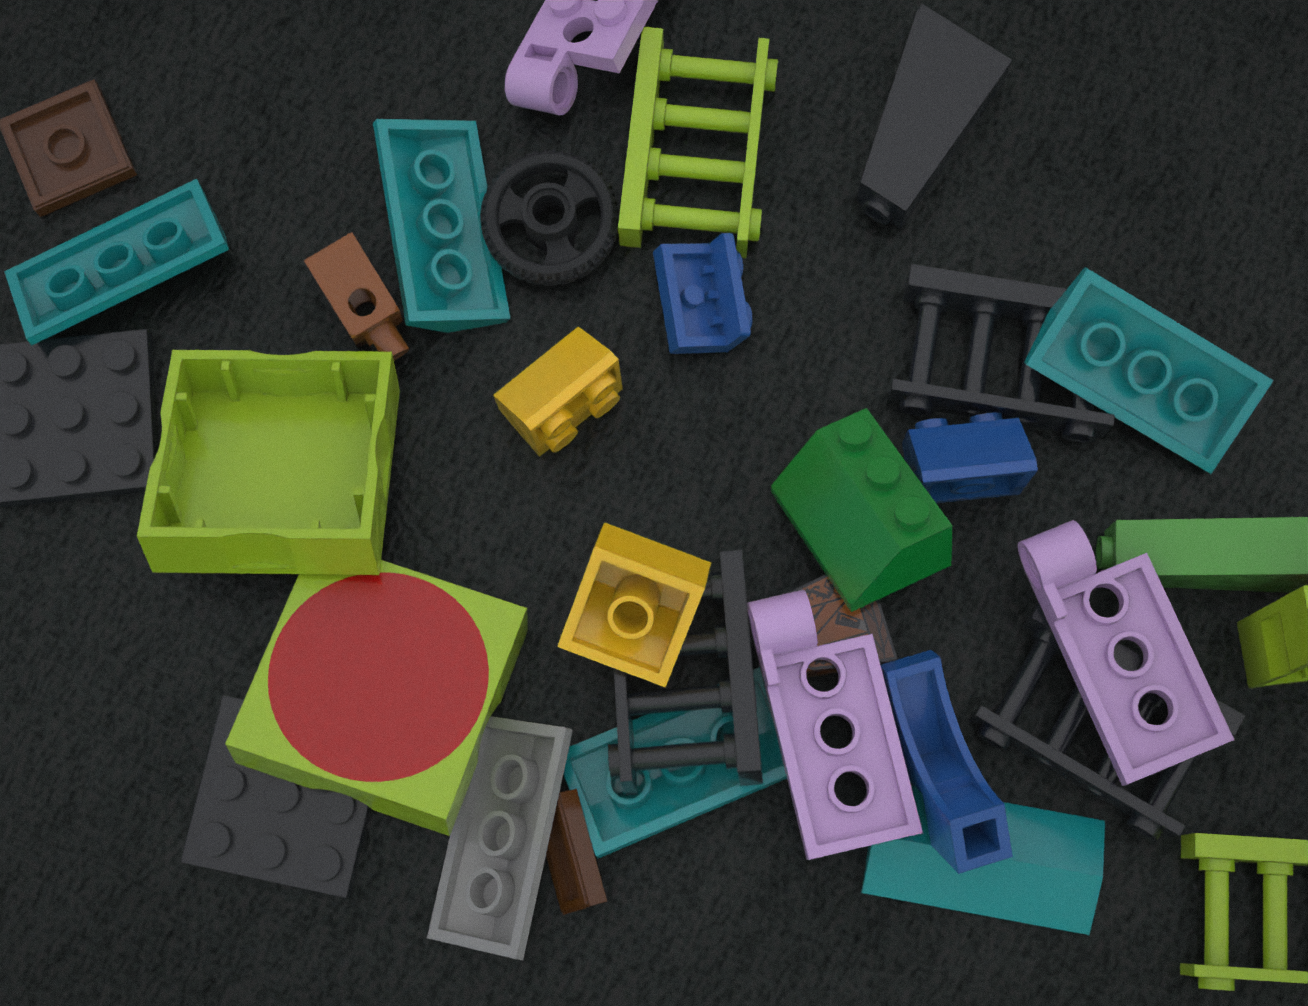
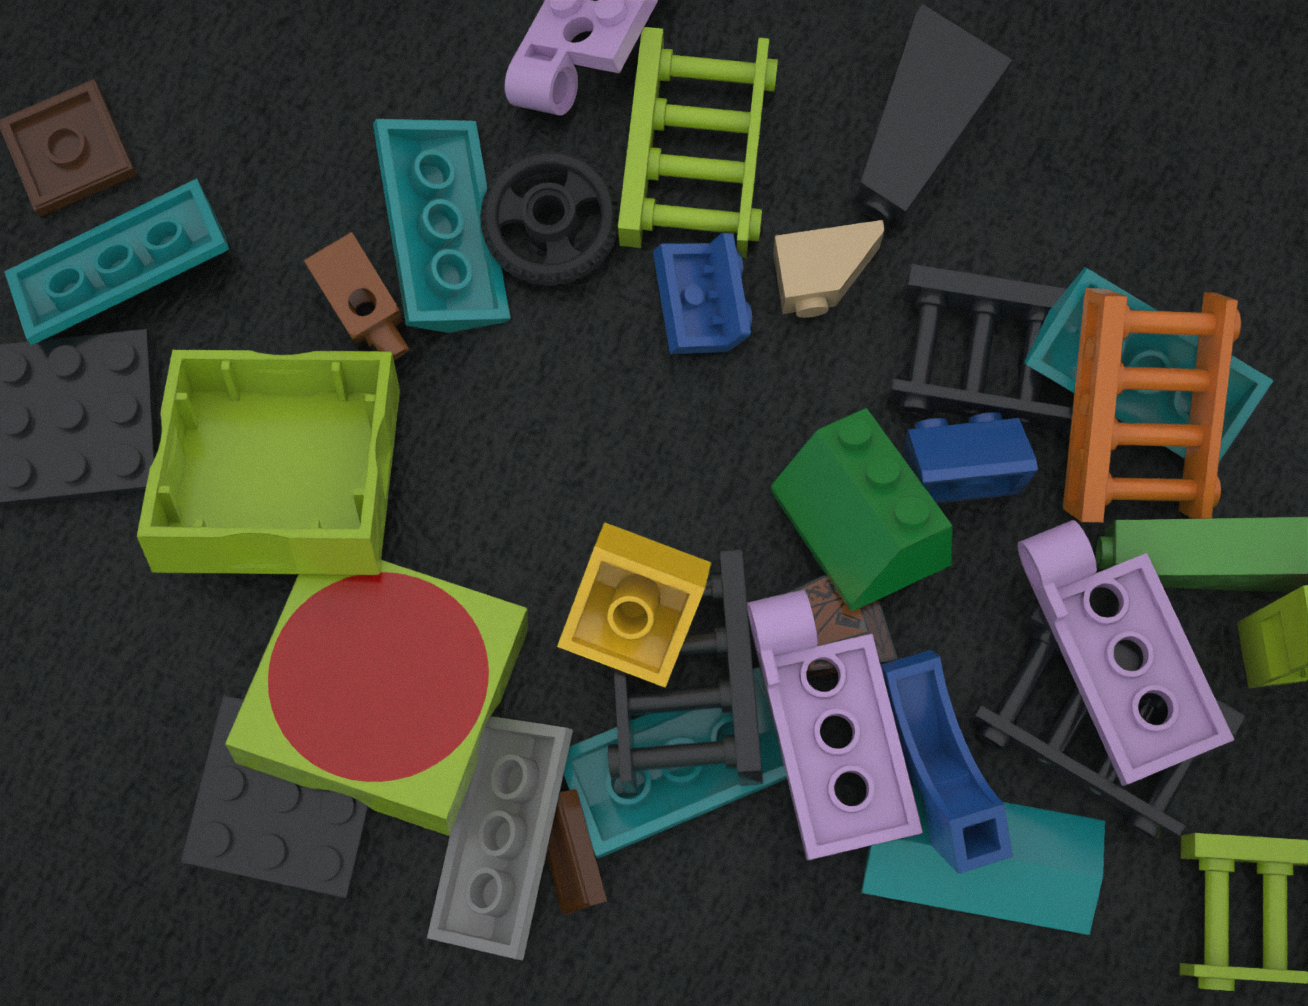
yellow slope [493,326,622,457] -> none
none -> tan slope [773,220,884,318]
none -> orange fence [1063,288,1241,522]

